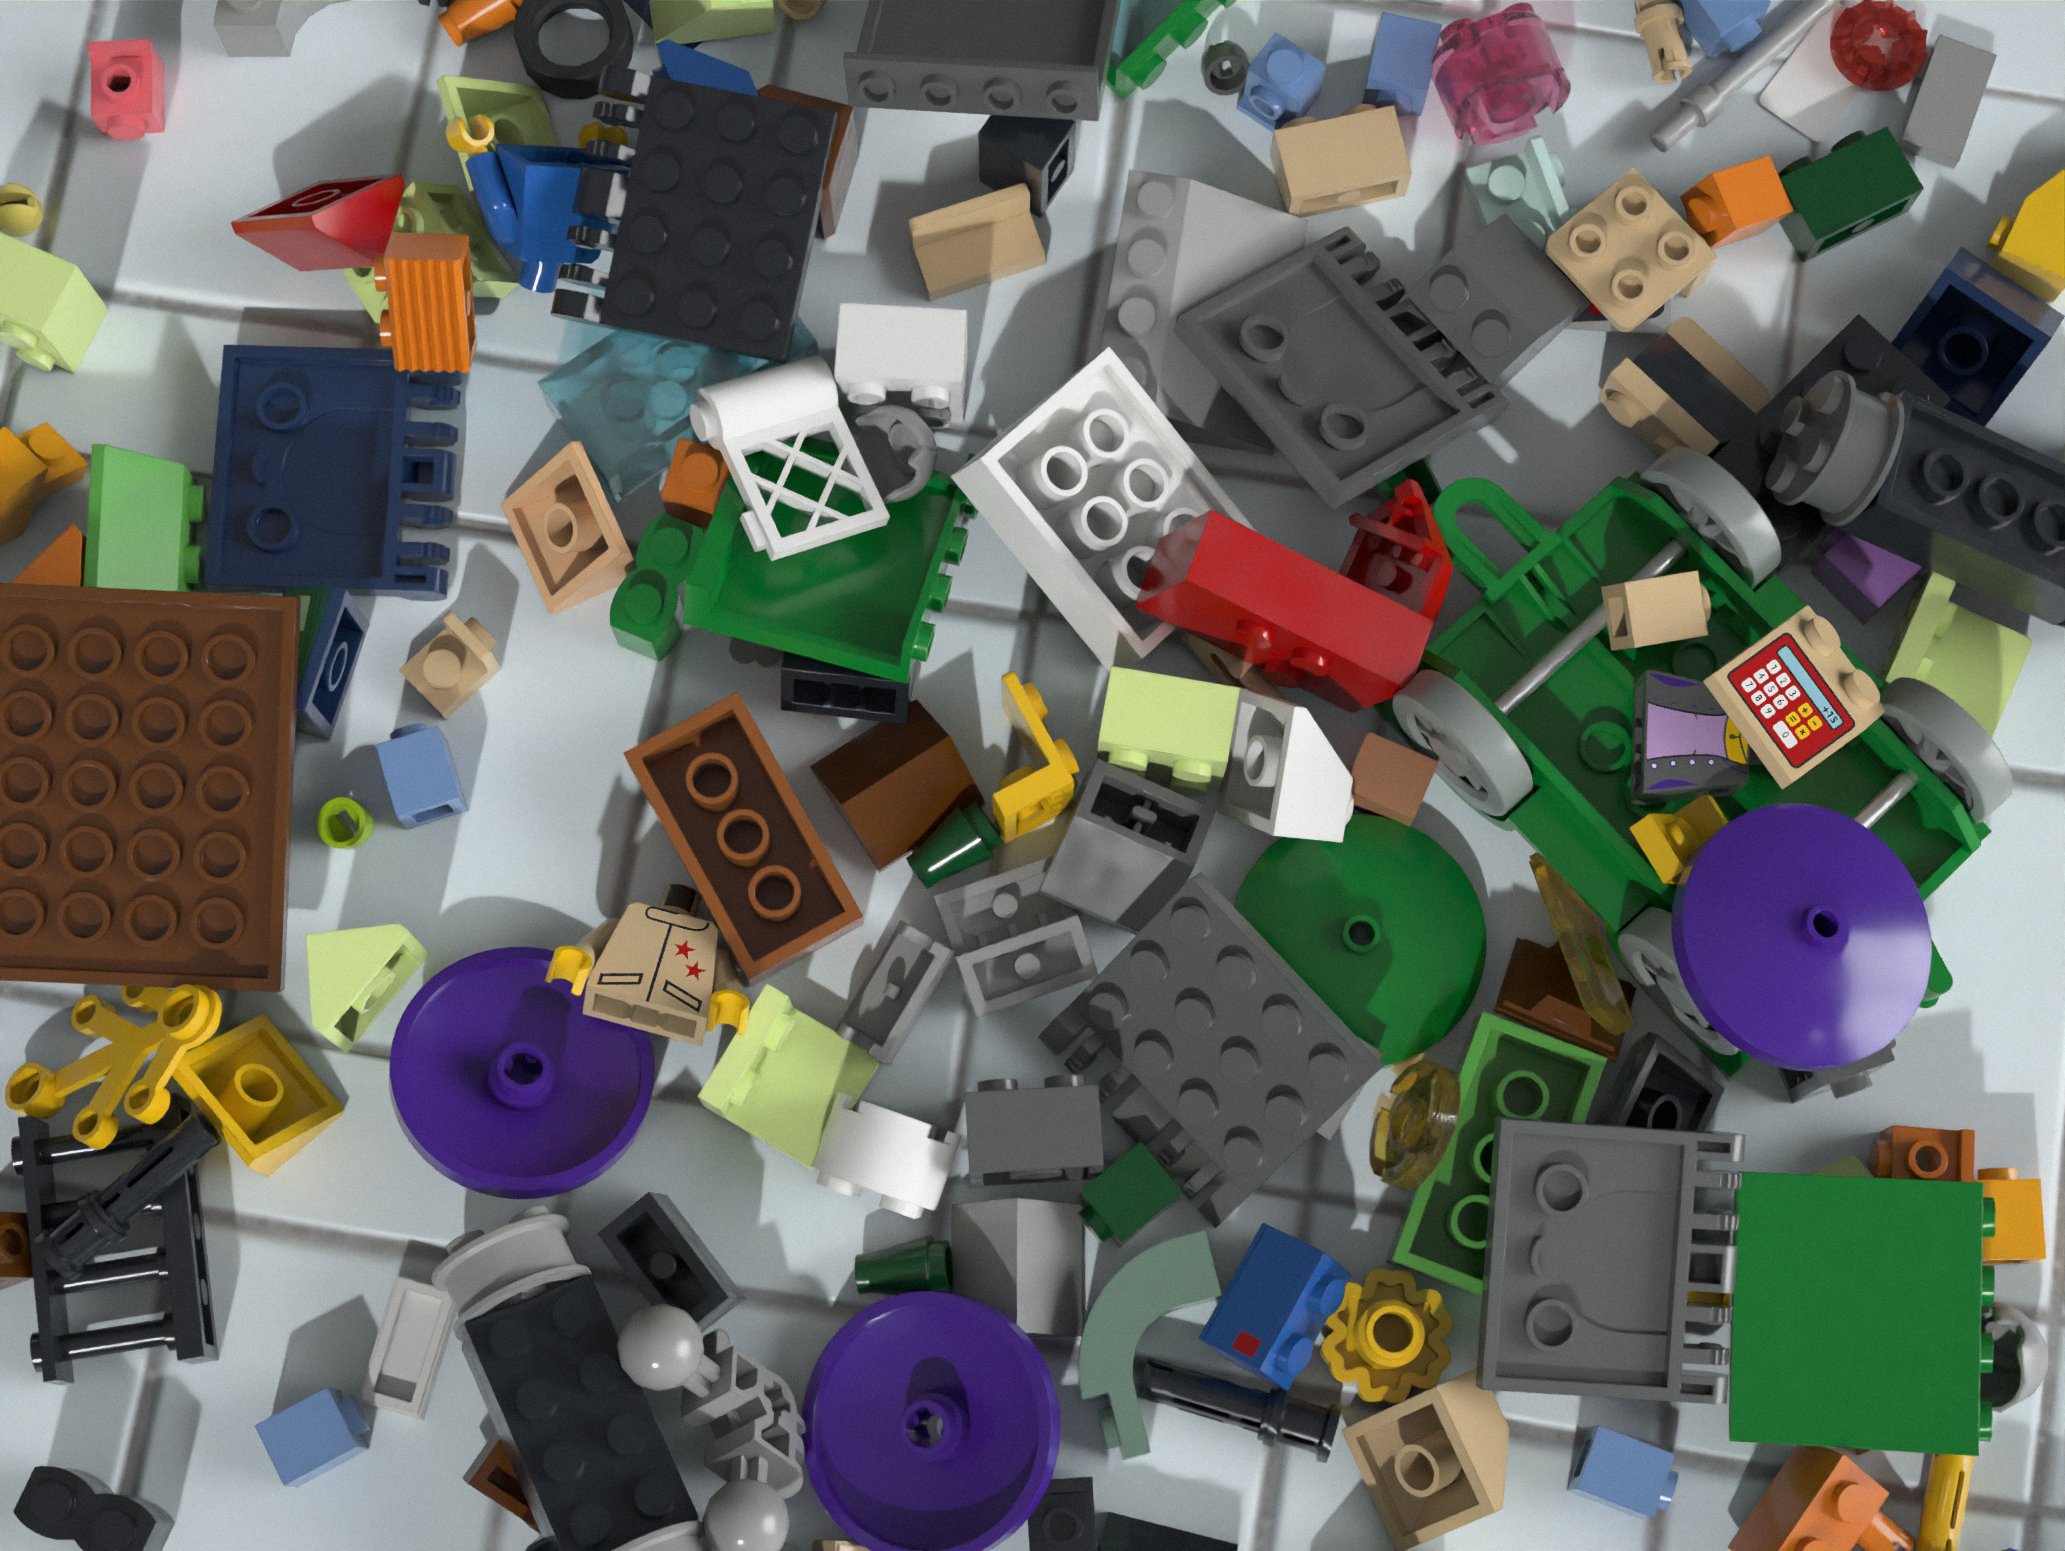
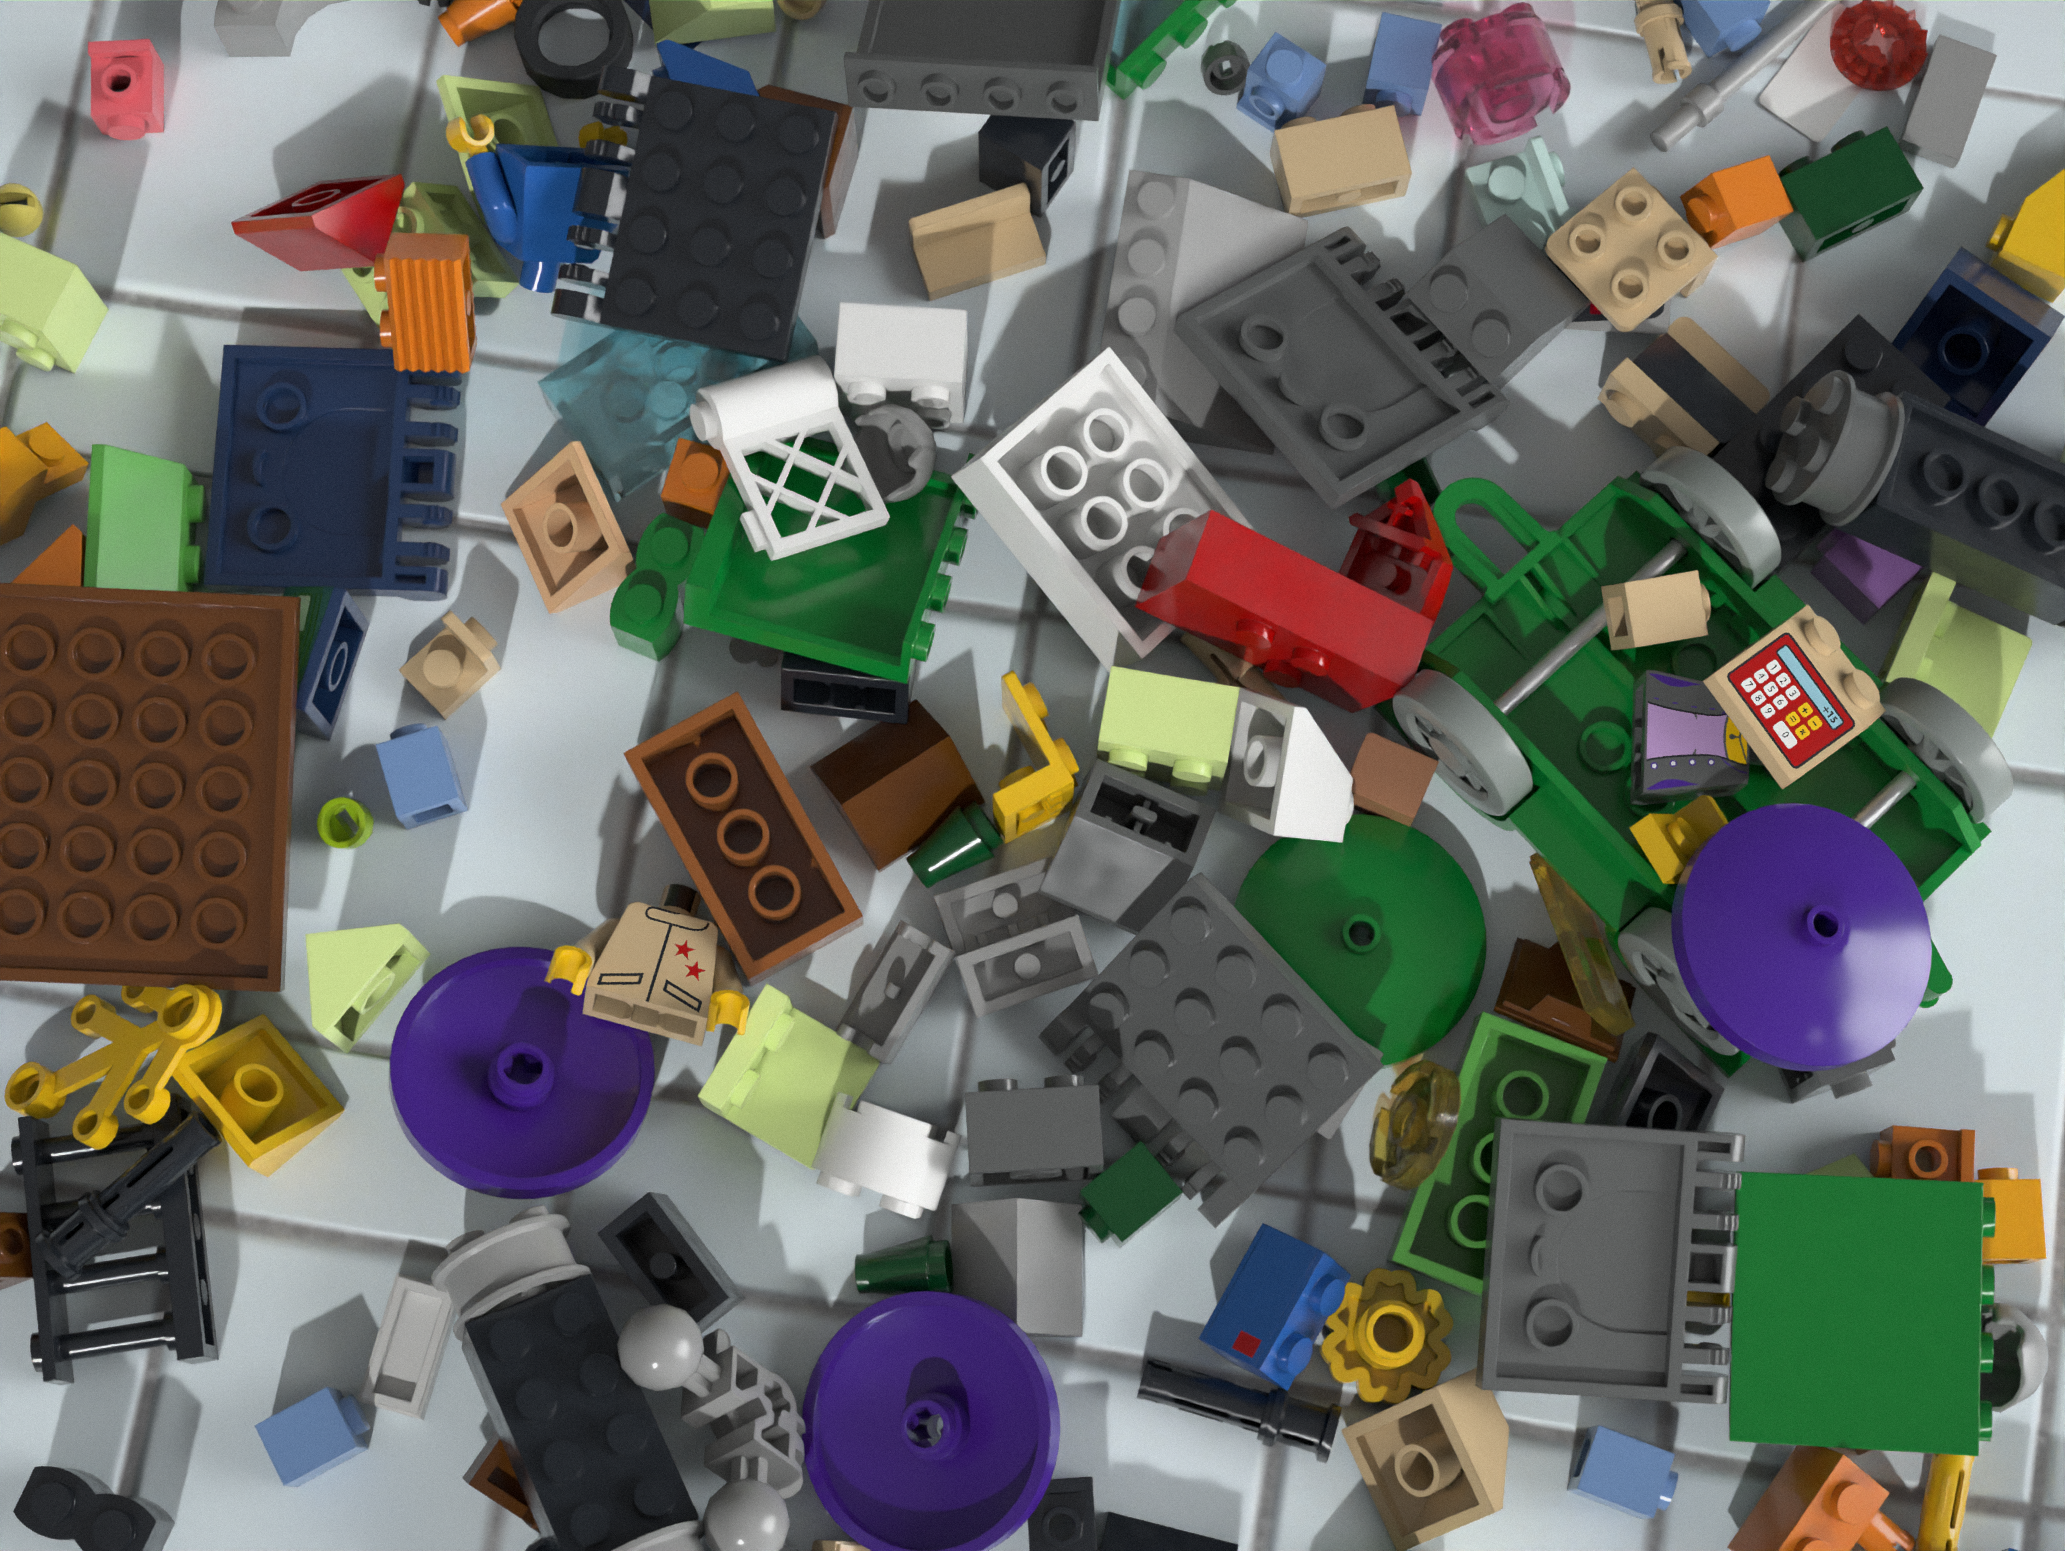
sand green arch [1077,1230,1222,1461] -> none

